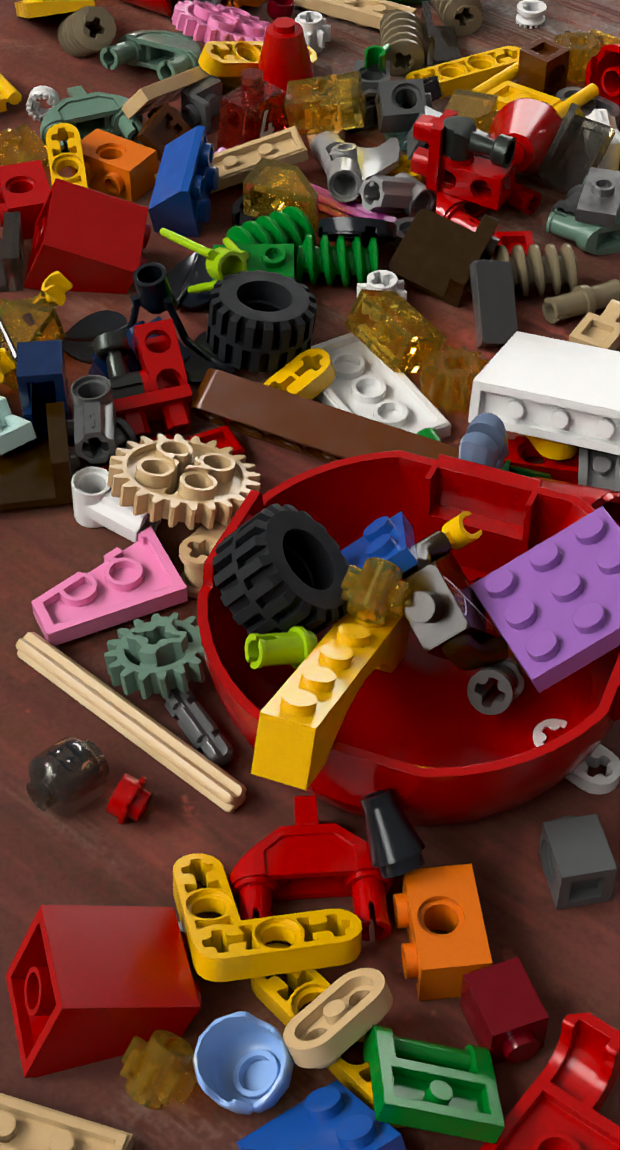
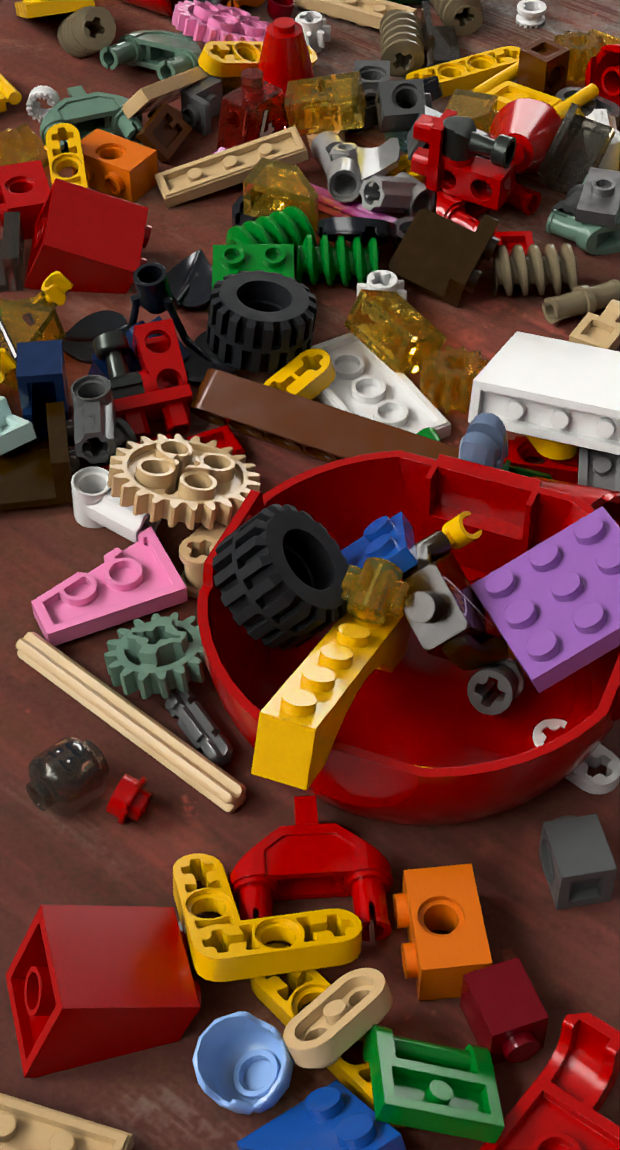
clear yellow gear [120,1030,197,1110] -> none
blue slope [148,125,219,237] -> none
lime plant [160,228,249,294] -> none
lime pin [244,626,318,669] -> none
black cone [360,788,425,879] -> none
green hand [364,44,391,71] -> none
dark grey slope [470,260,518,348] -> none

